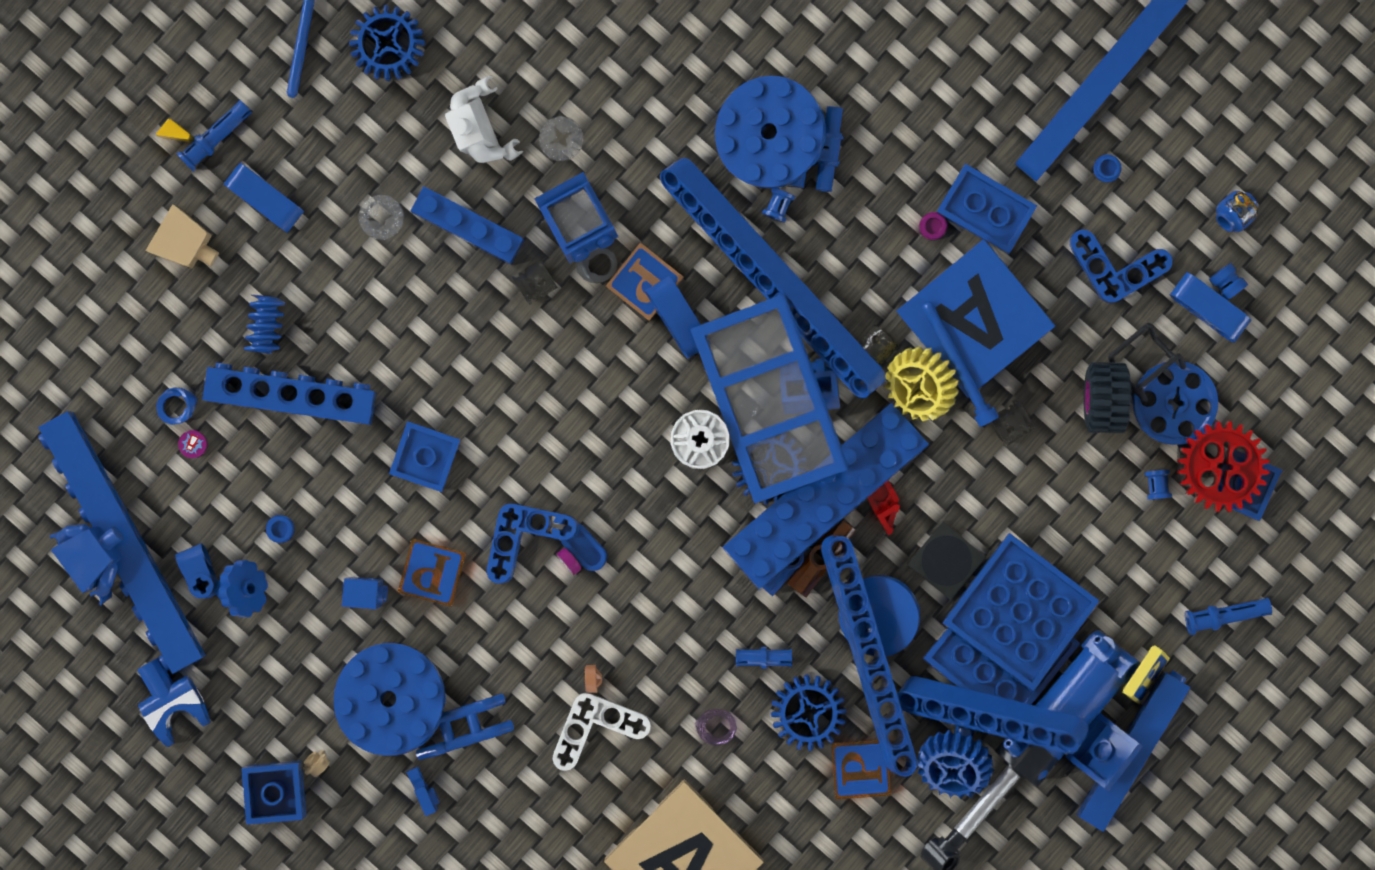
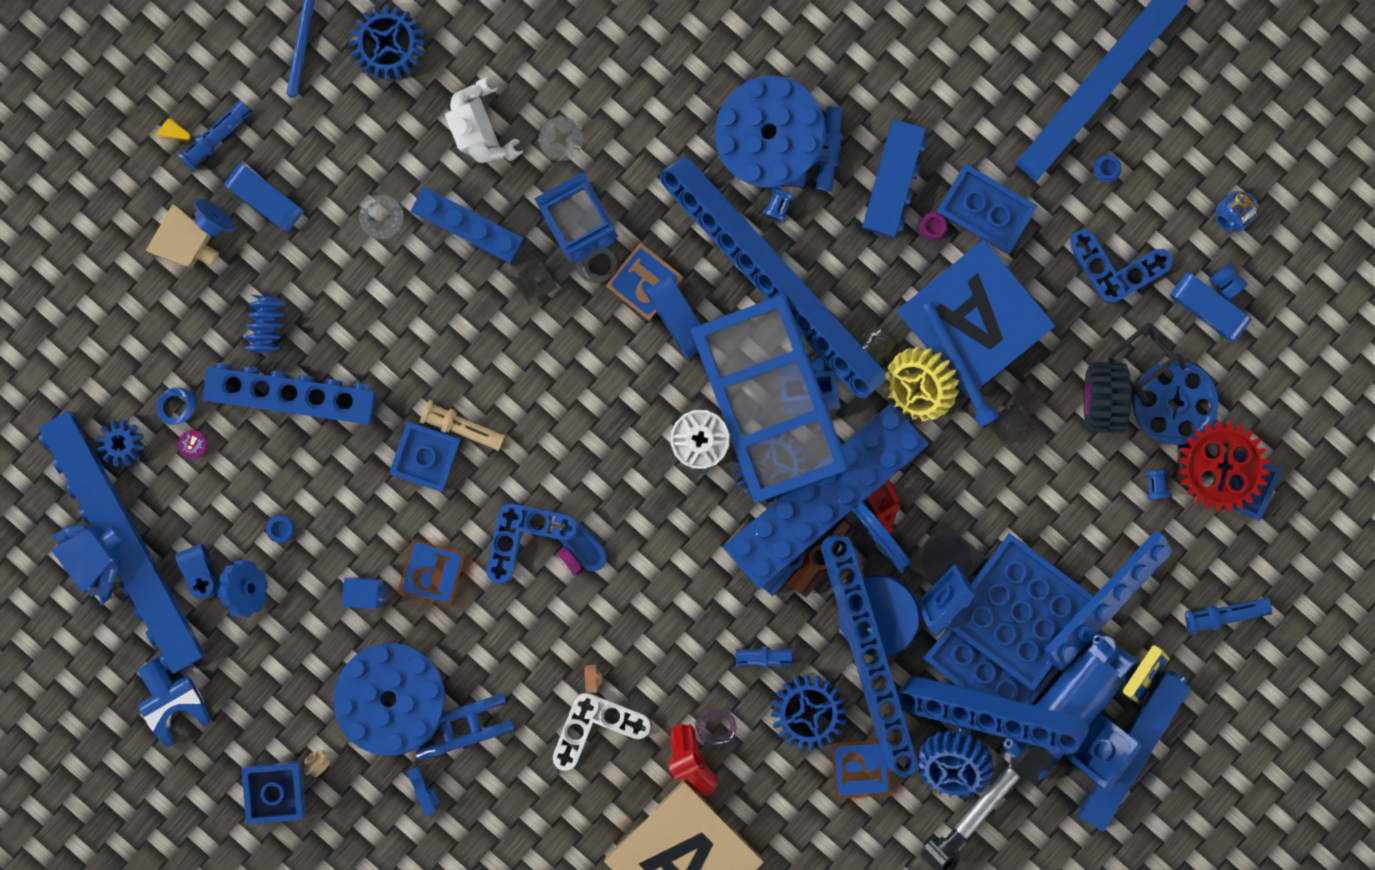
none -> blue gear [97,420,145,467]
none -> blue piece [194,198,236,237]
none -> tan pin [420,400,505,451]
none -> red piece [668,724,718,796]
none -> blue wedge [850,500,912,574]
none -> blue brick [861,119,928,238]
none -> blue plate [918,564,976,635]
none -> blue plate [1044,531,1173,670]

